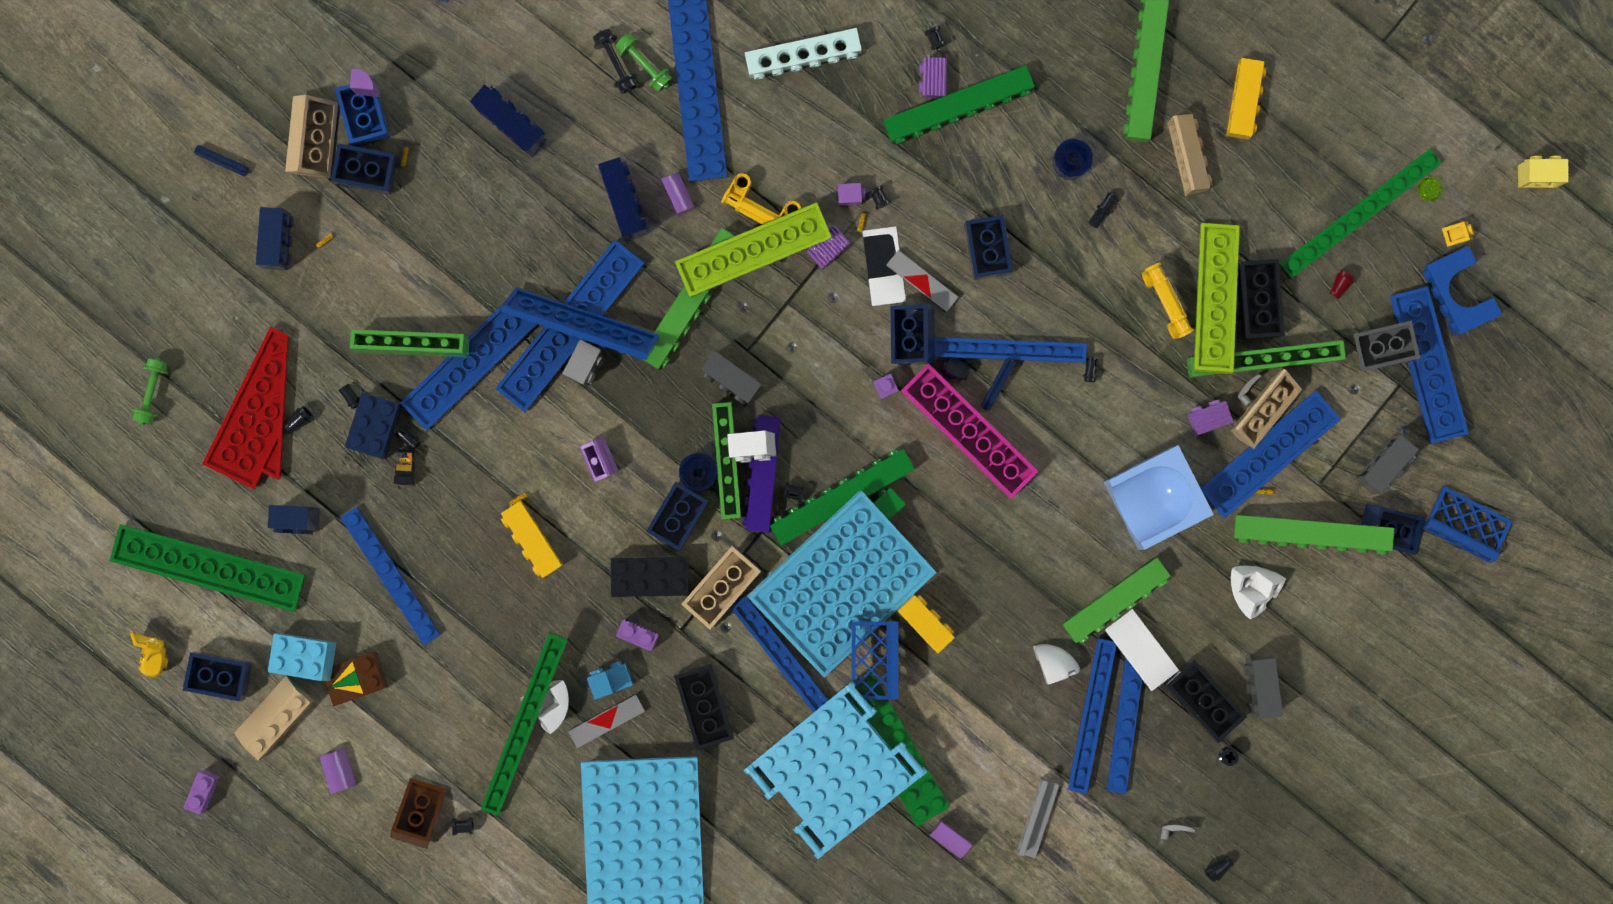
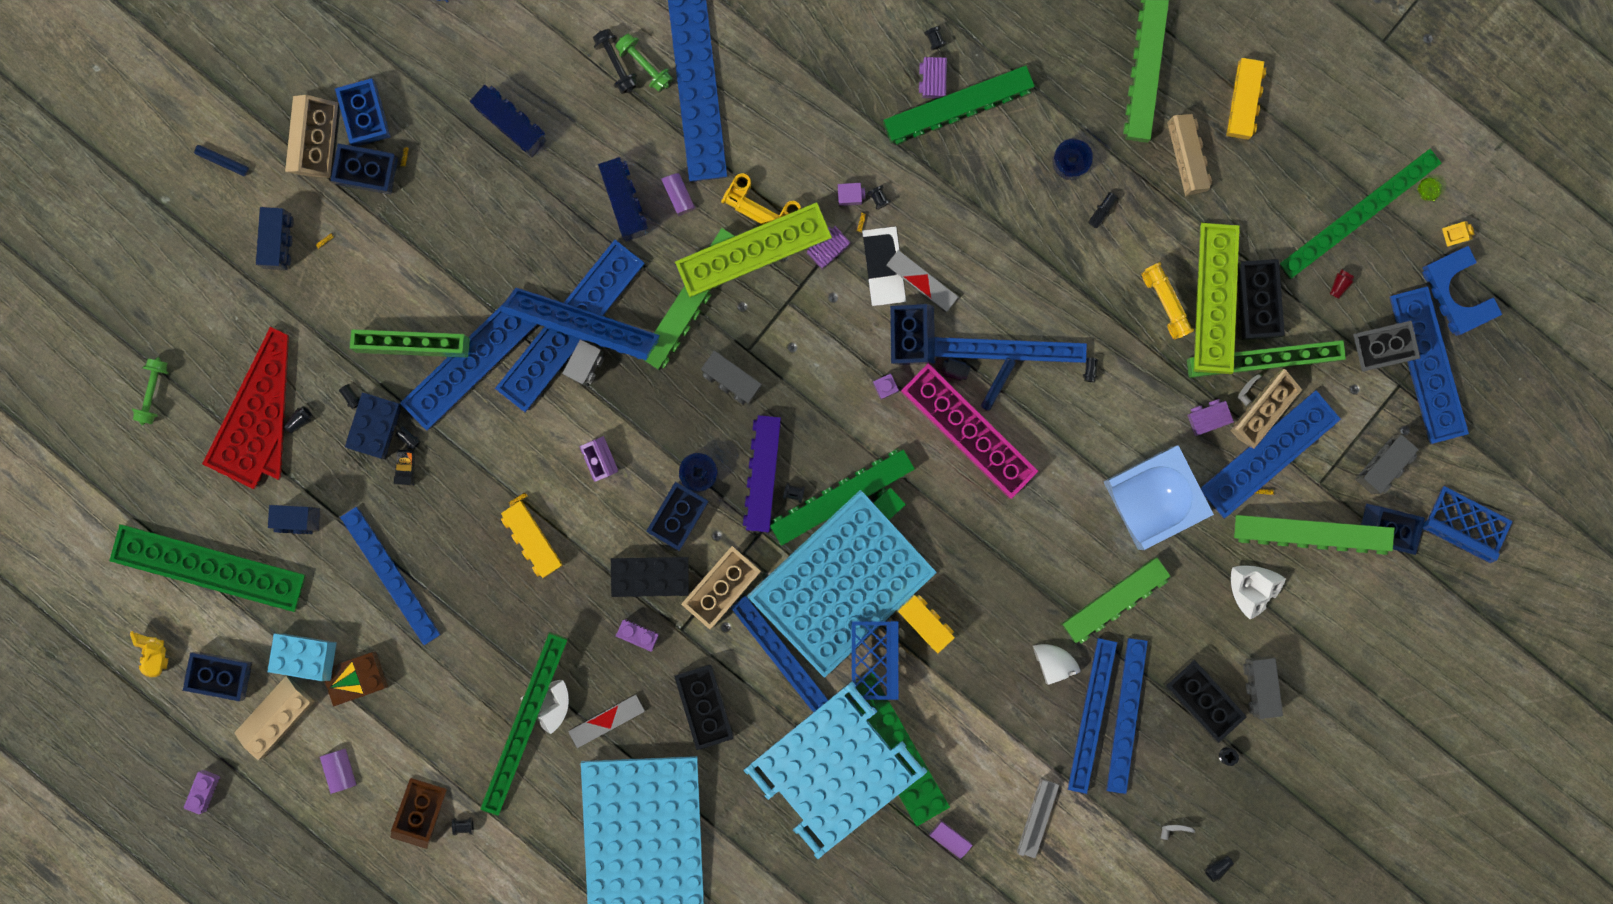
medium lavender brick [350,69,380,97] -> none
dark azure brick [587,661,634,700] -> none
bright green brick [712,402,741,519] -> none
white brick [728,431,776,463] -> none
light aqua brick [745,28,862,80] -> none
dark blue brick [964,215,1013,280] -> none
white sticker [1105,609,1179,691] -> none
light yellow brick [1518,156,1568,188] -> none

